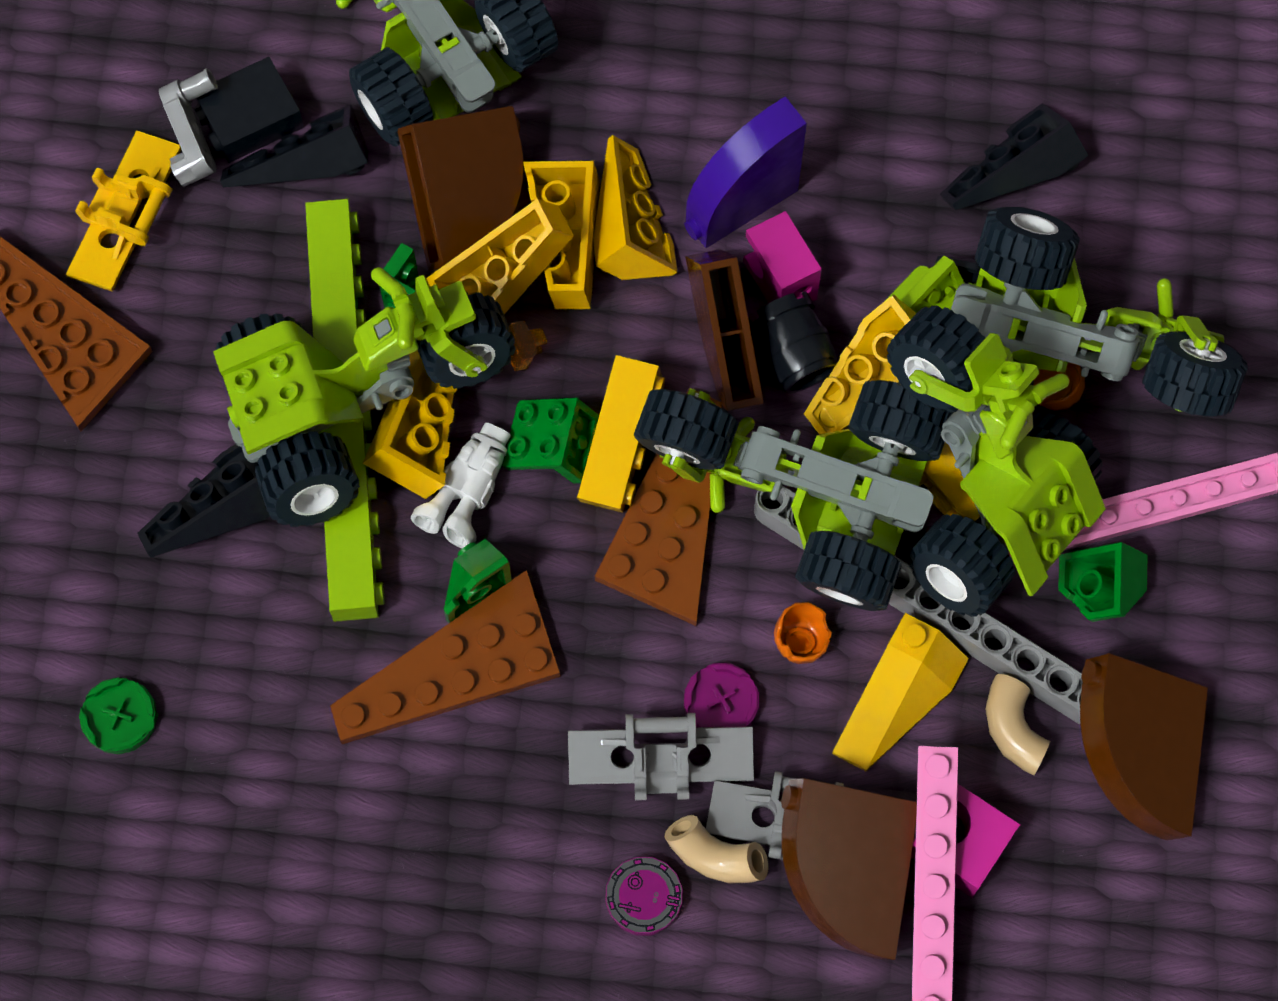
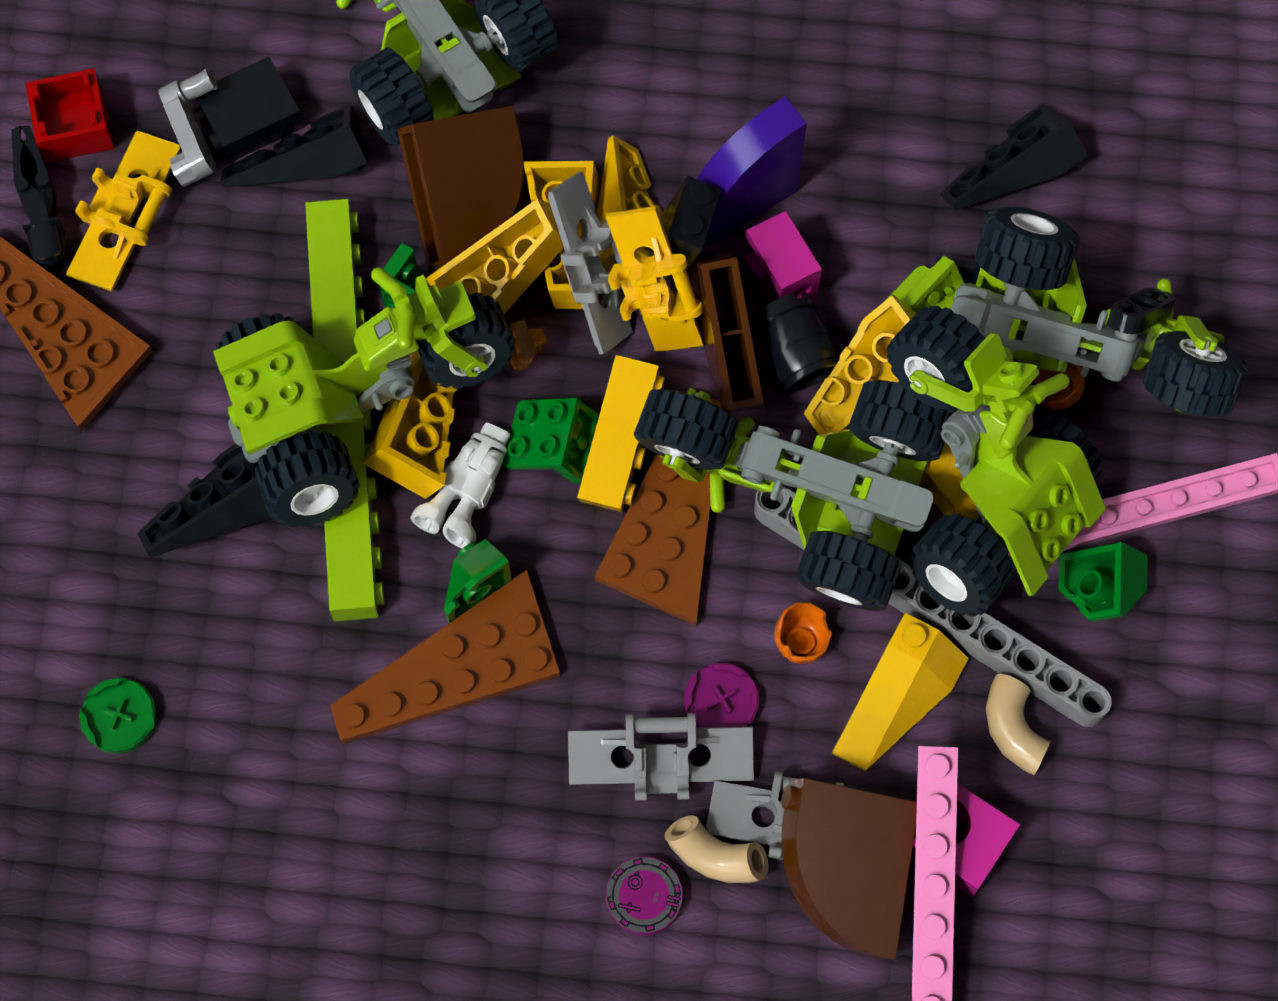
reddish brown brick [1080,653,1208,841] -> none
none -> black arm [11,126,67,273]
none -> red container [25,68,115,163]
none -> light grey piece [548,172,633,354]
none -> yellow piece [606,206,704,352]
none -> black brick [647,175,721,288]
none -> black beam [1107,288,1175,334]

